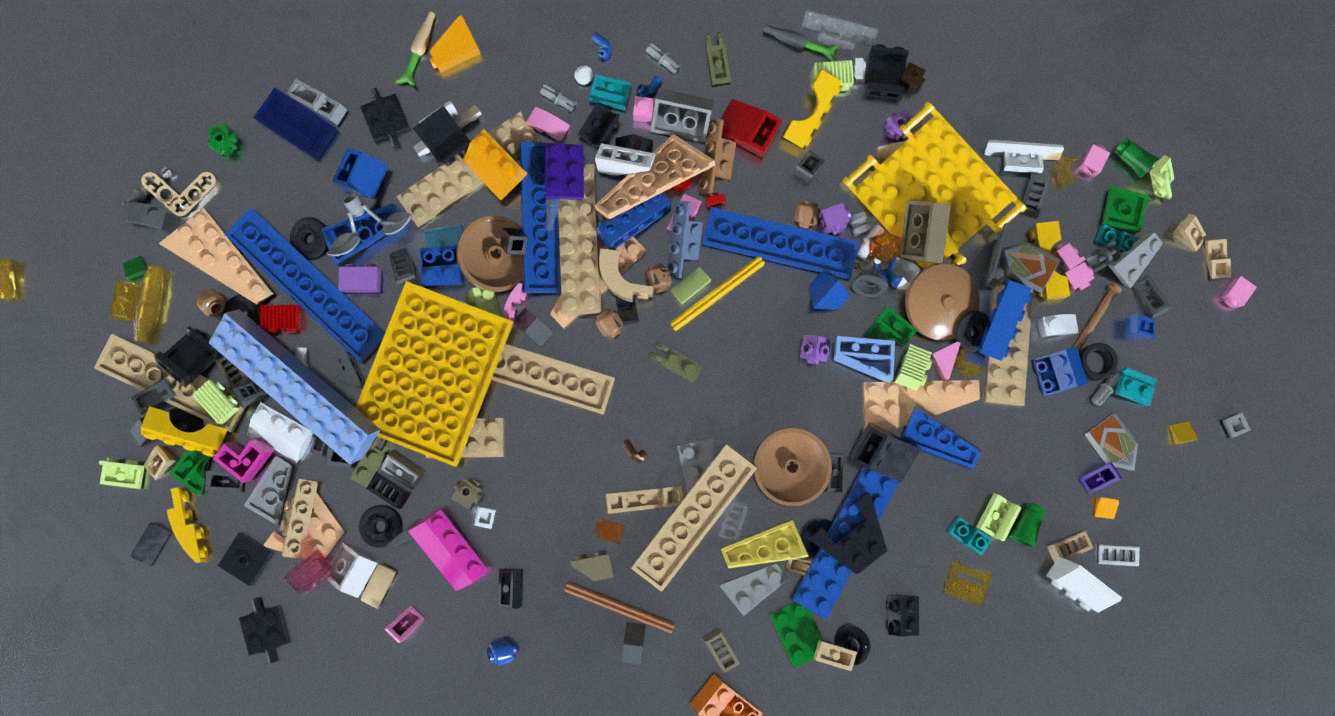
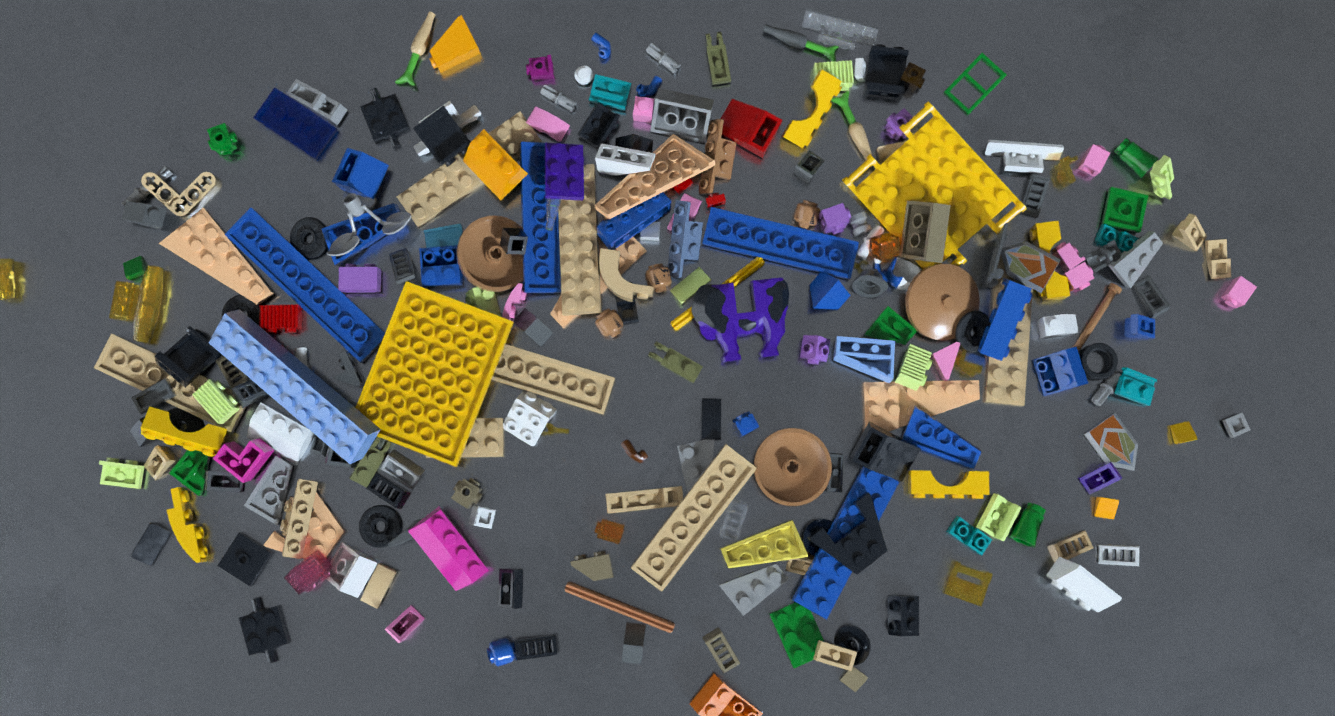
medium nougat head [196,289,226,317] -> none
none -> white bracket [503,390,557,446]
none -> black slope [514,635,557,661]
none -> magenta brick [526,55,555,81]
none -> clear yellow hand [542,423,569,436]
none -> white slope [640,222,660,241]
none -> dark purple animal [691,277,789,362]
none -> black slope [702,398,721,440]
none -> blue brick [732,411,759,437]
none -> piece [831,91,872,160]
none -> dark tan slope [840,666,868,692]
none -> yellow arch [908,470,989,499]
none -> green window [944,53,1007,115]

